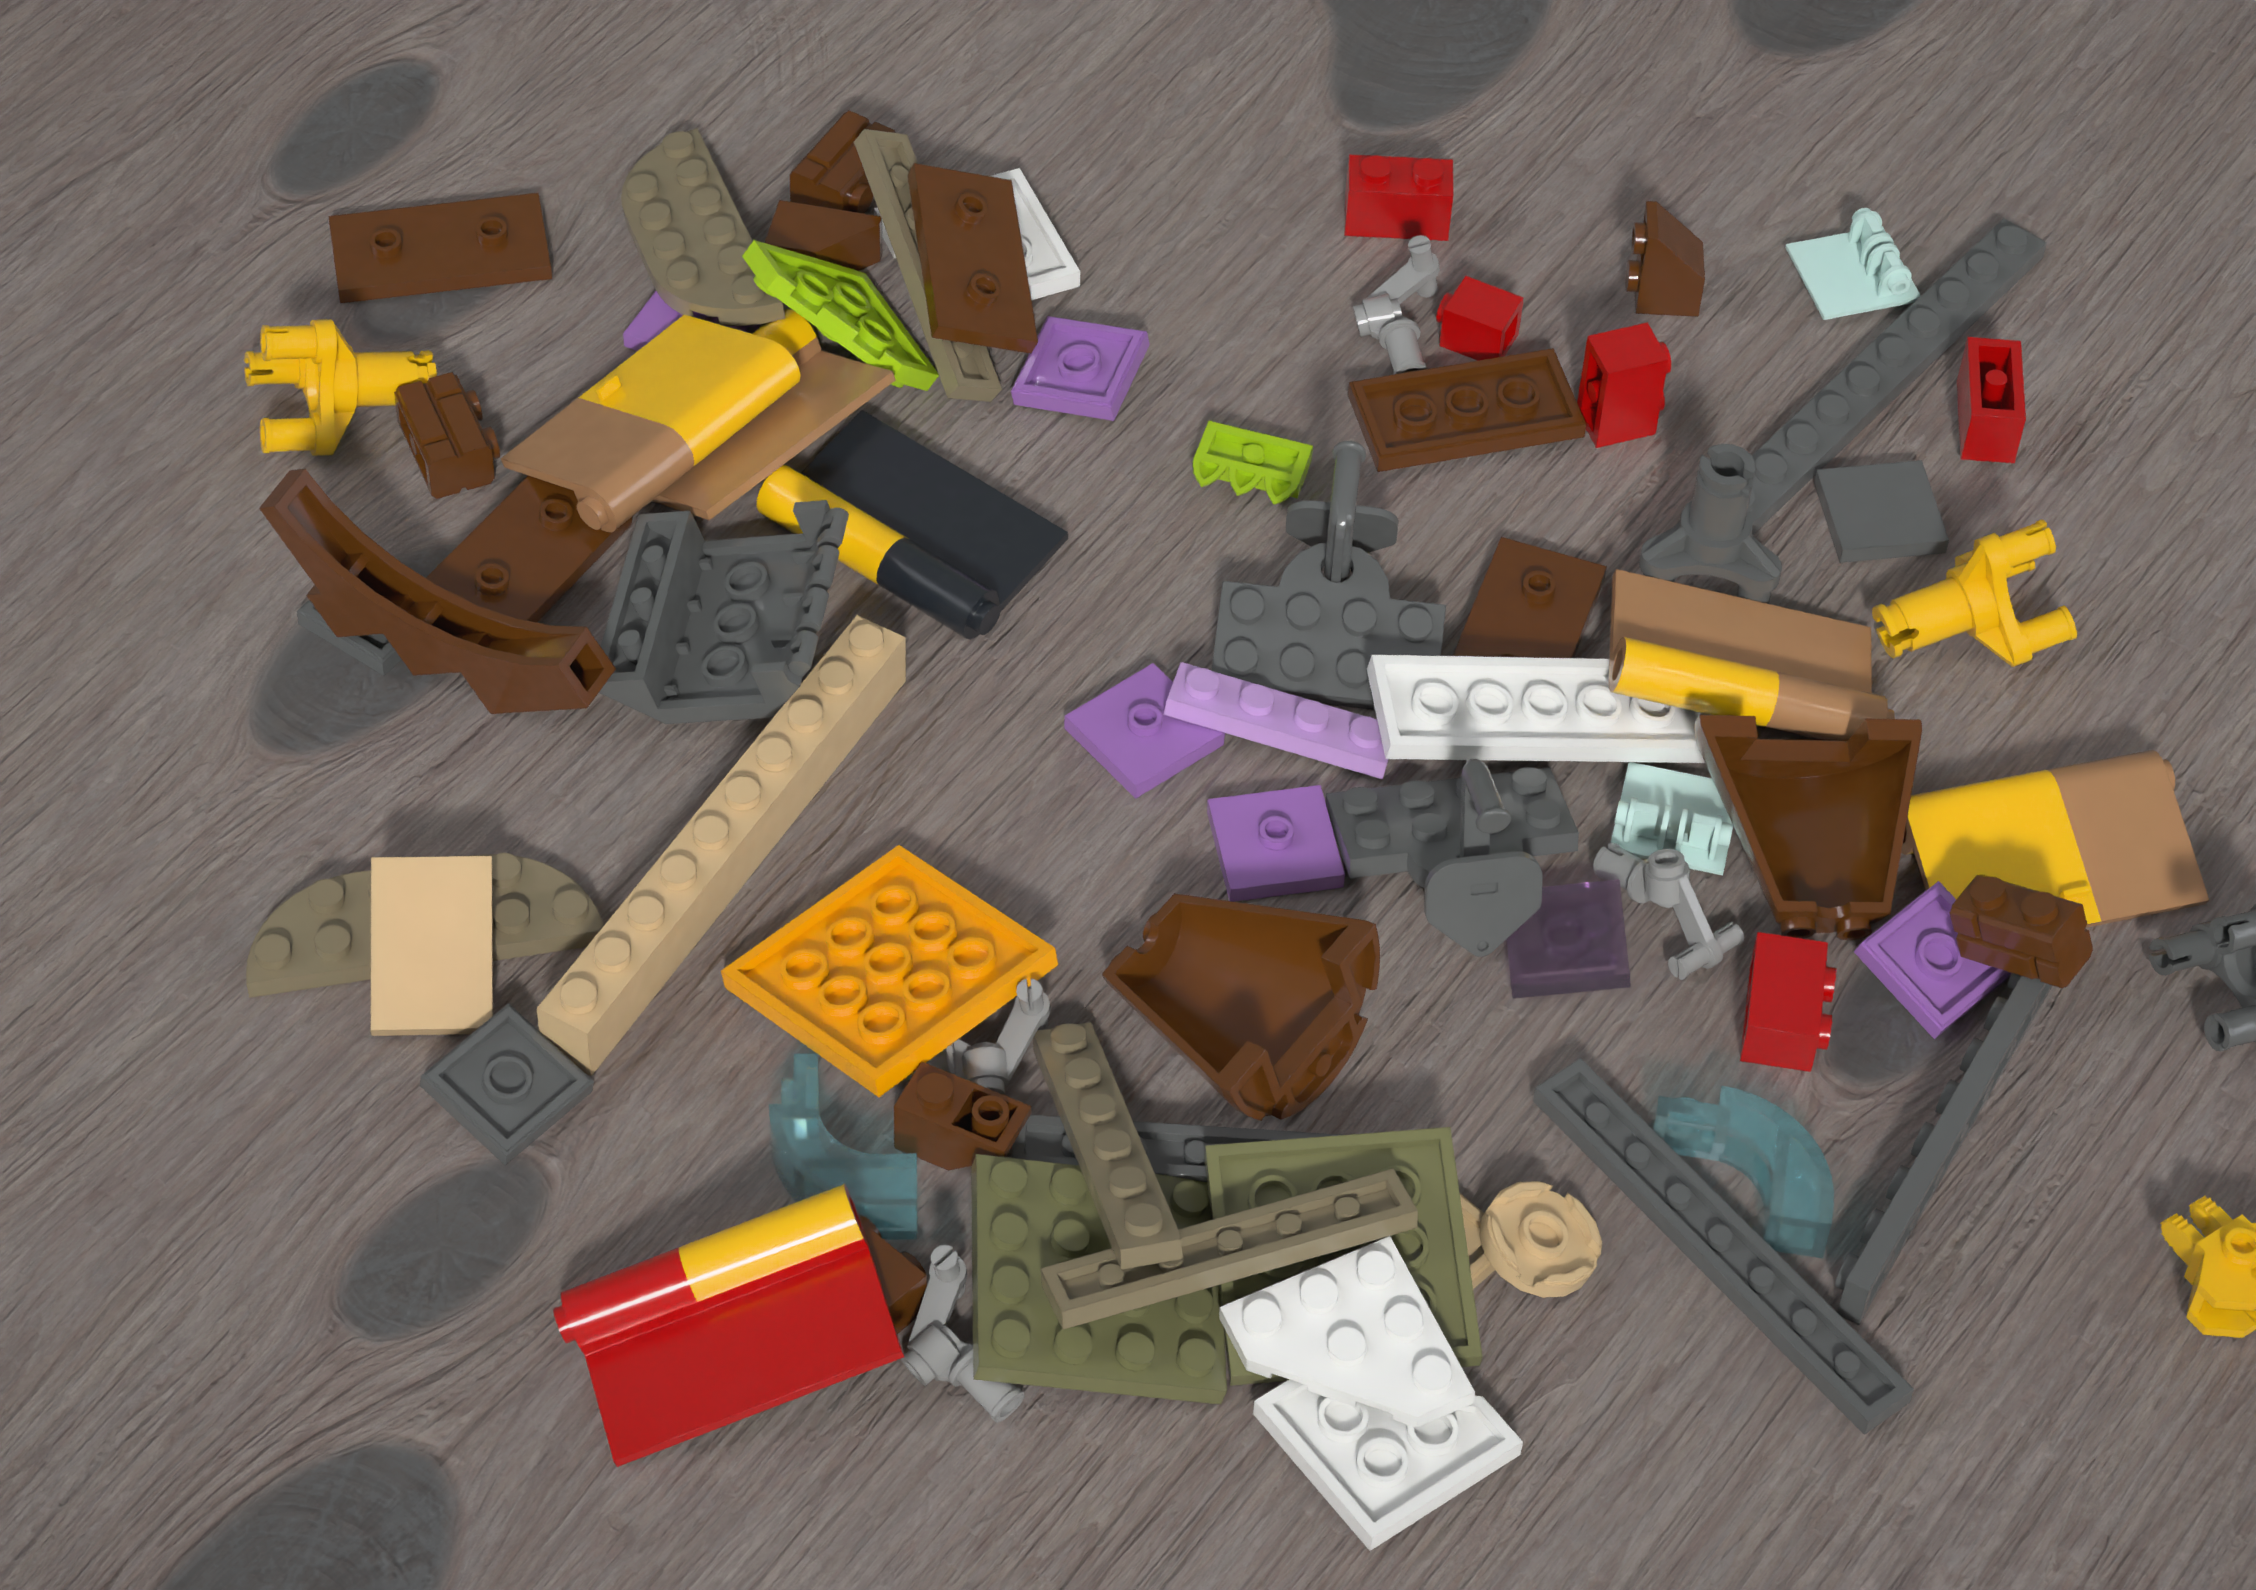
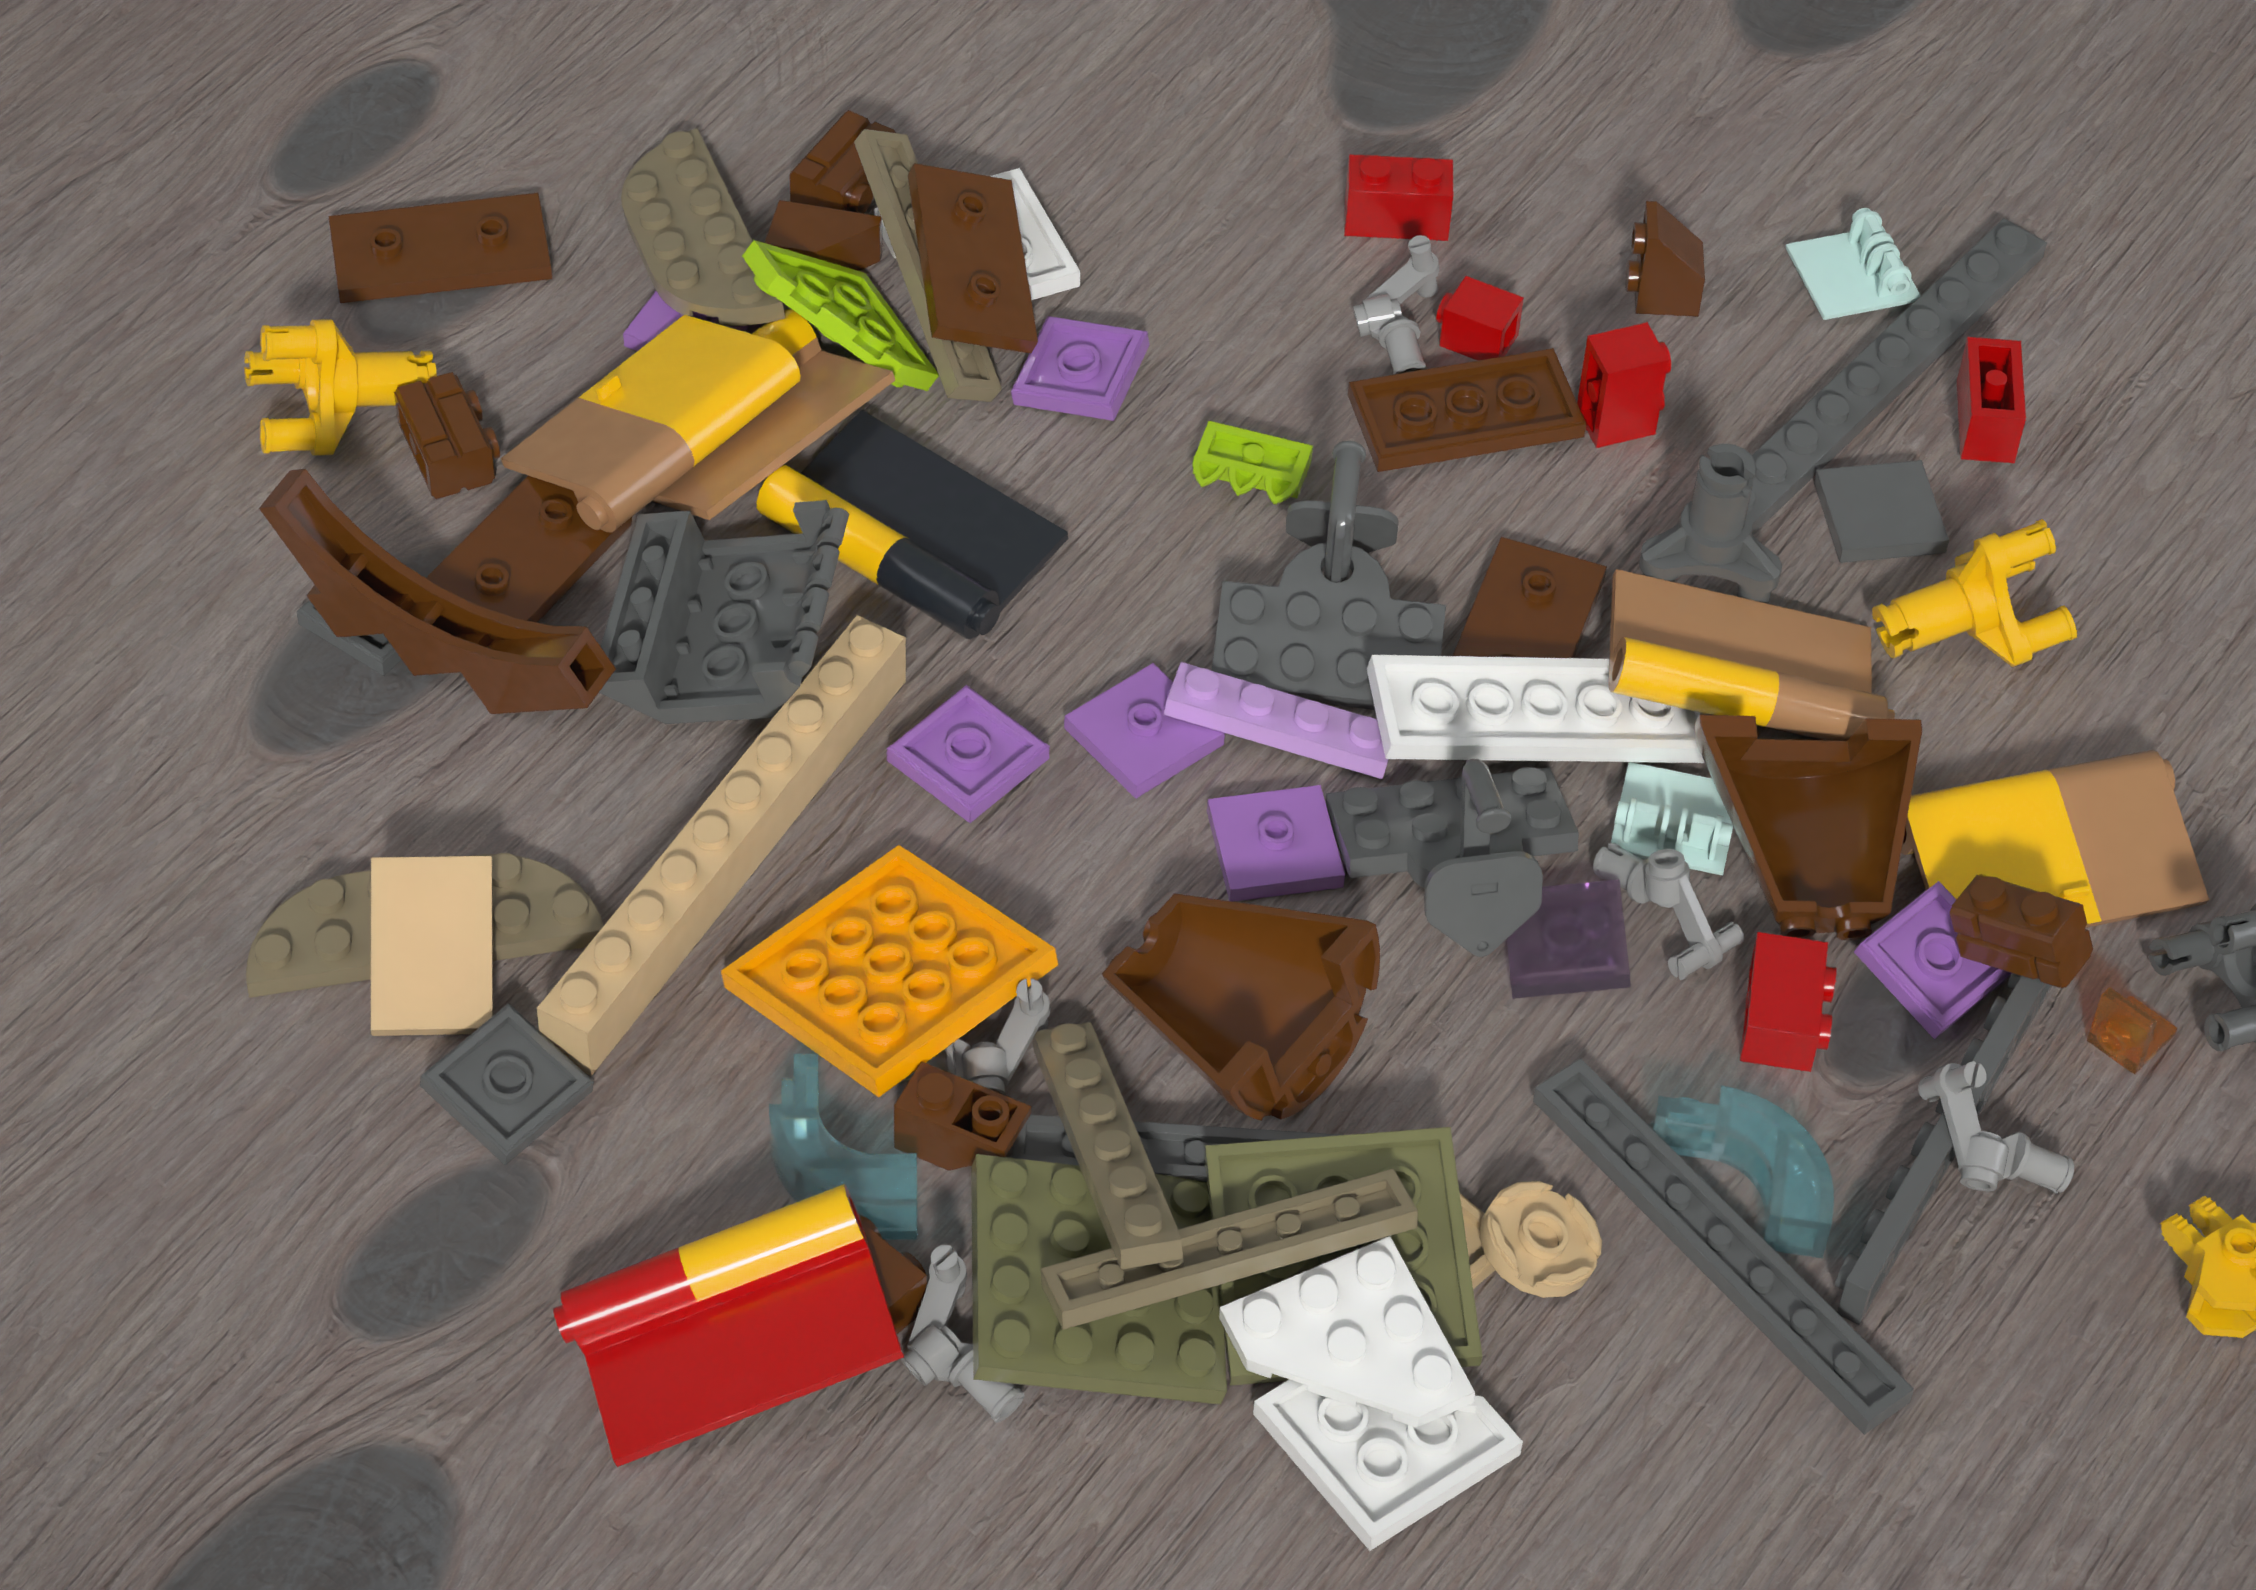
none -> medium lavender plate [887,685,1050,823]
none -> light grey pin [1918,1061,2074,1194]
none -> clear orange bracket [2087,987,2177,1075]

